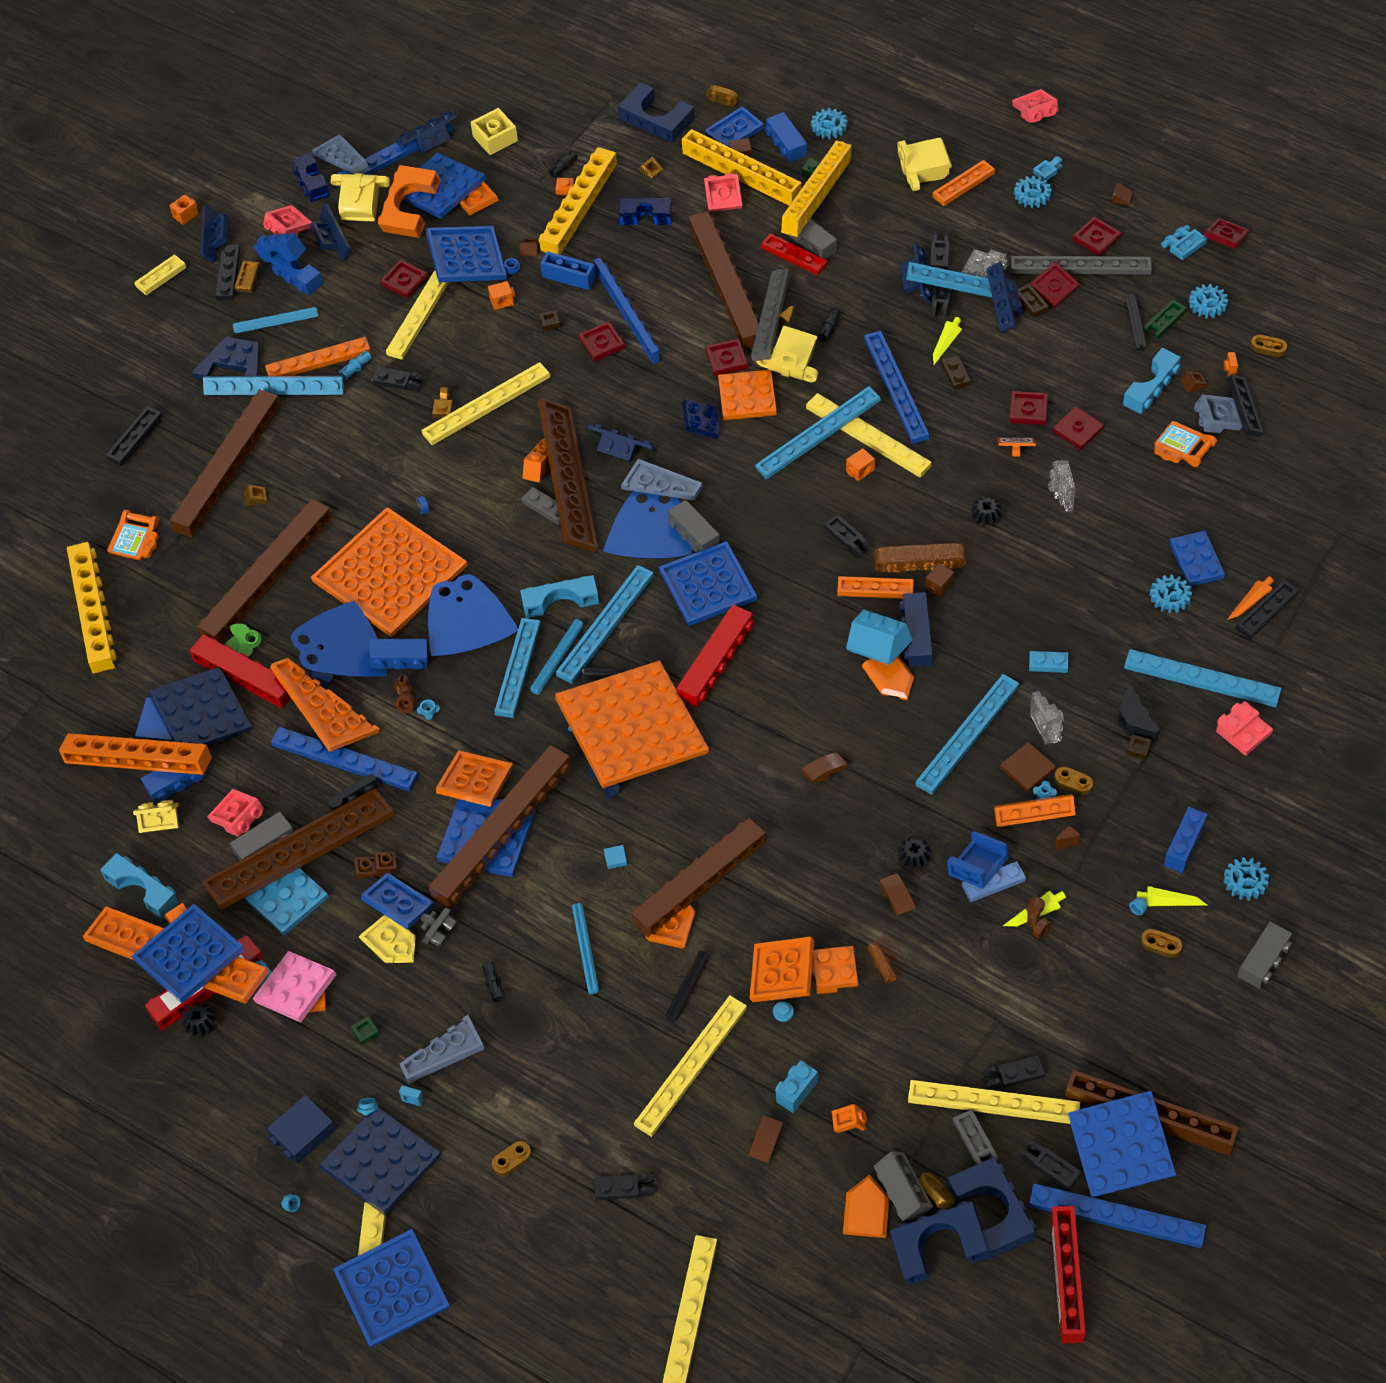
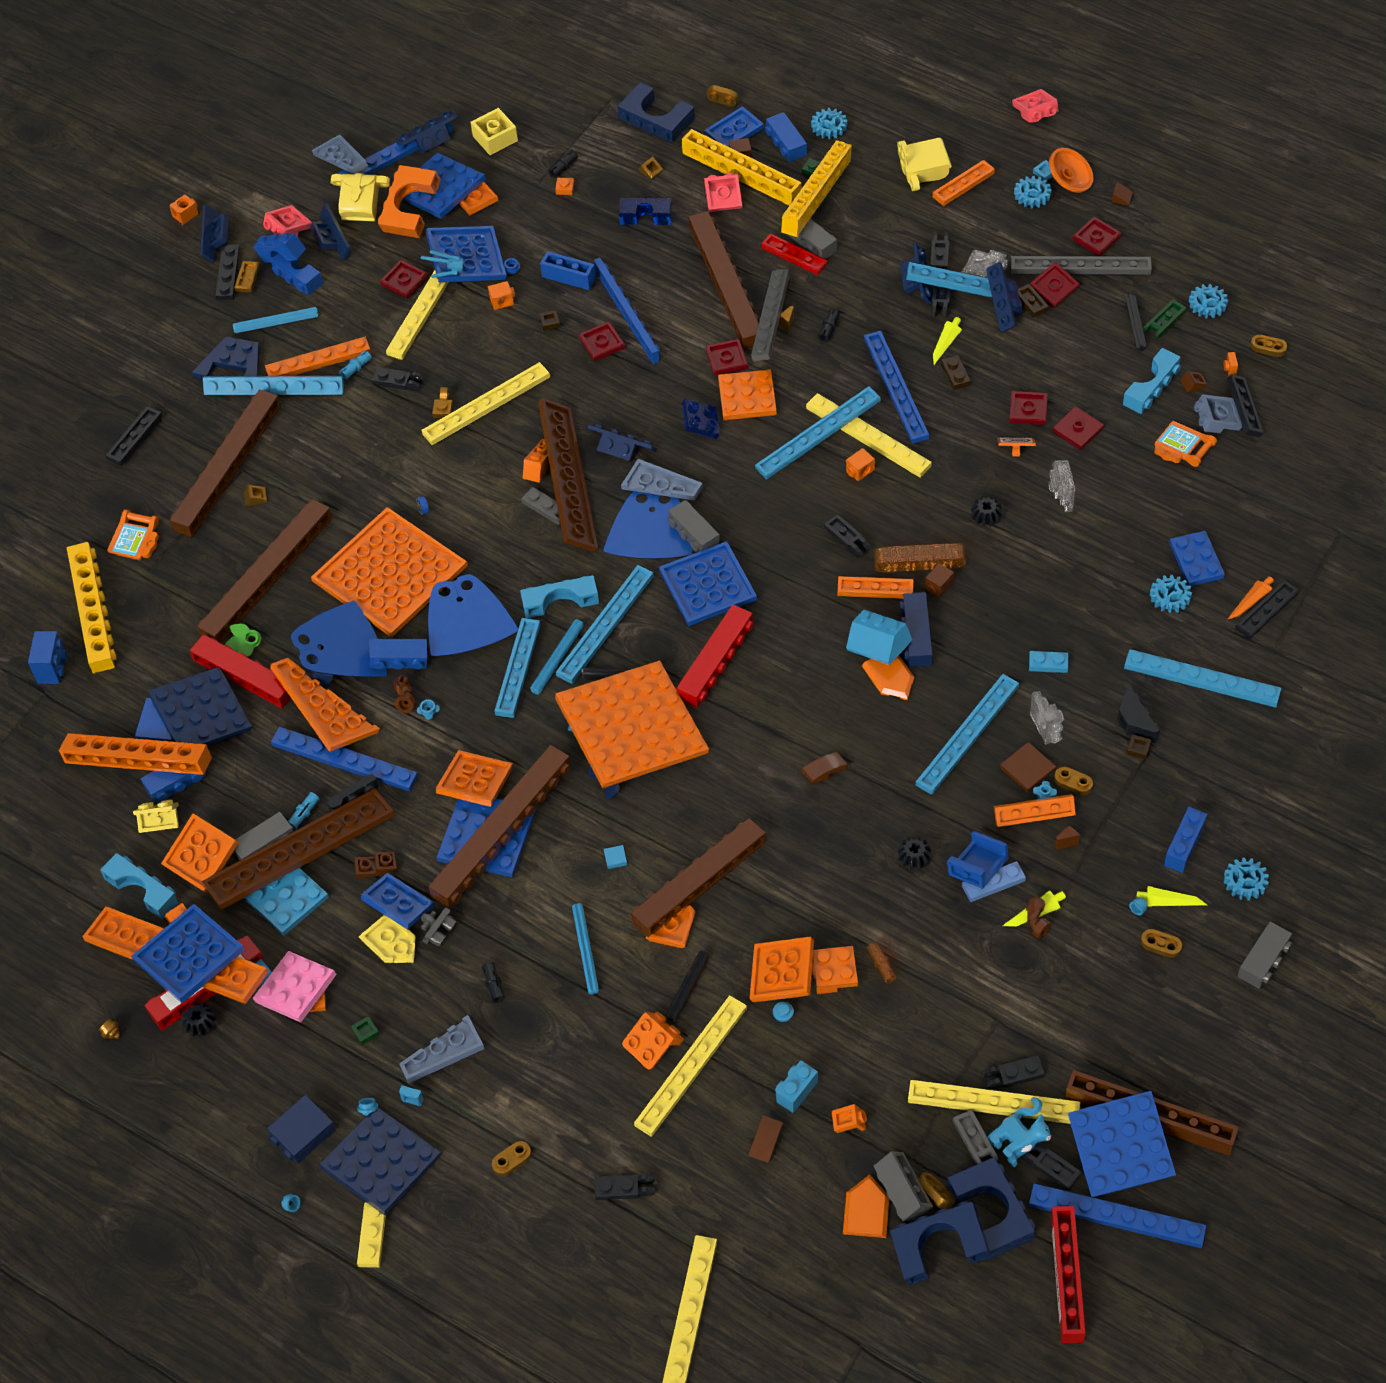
light yellow plate [134,254,186,295] -> none
coral plate [207,789,264,837] -> none
clear blue arch [291,152,330,203] -> none
blue plate [333,1229,450,1348] -> none
reddish brown slope [520,238,539,256] -> none
yellow brick [539,147,617,255] -> none
light yellow piece [756,326,818,382] -> none
reddish brown slope [879,873,916,916] -> none
dark azure plate [1161,225,1207,261] -> none
dark red plate [1204,218,1250,249] -> none
coral plate [1216,701,1273,756] -> none
none -> blue brick [28,631,68,684]
none -> pearl gold plate [99,1019,120,1039]
none -> orange plate [161,814,239,893]
none -> dark azure pin [288,792,320,830]
none -> dark azure plant [421,250,463,278]
none -> orange bracket [622,1012,684,1069]
none -> dark azure animal [987,1097,1051,1167]
none -> orange dish [1049,148,1093,193]

